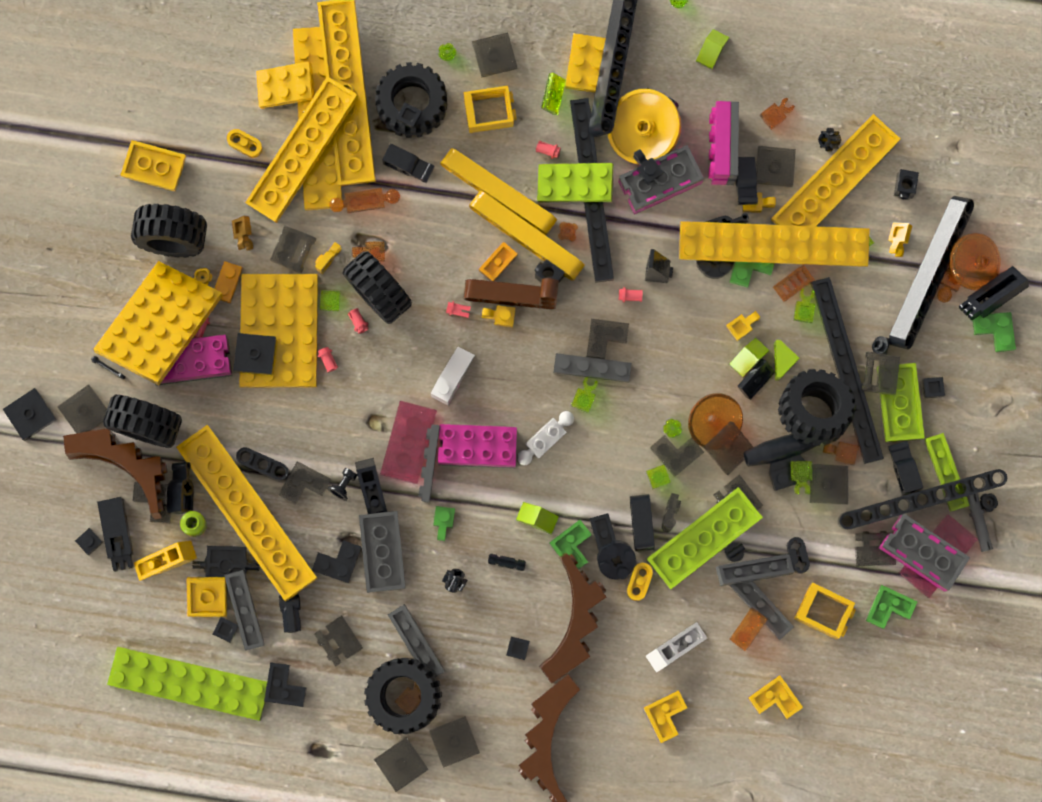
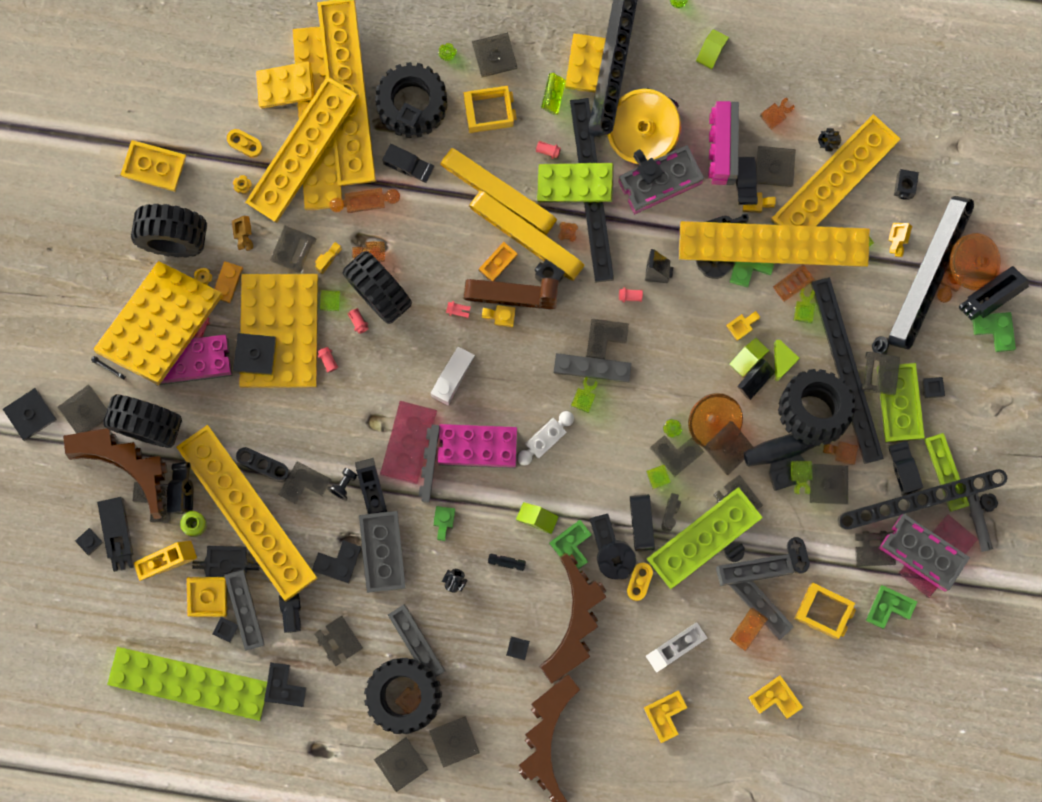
none -> yellow plate [233,175,251,194]

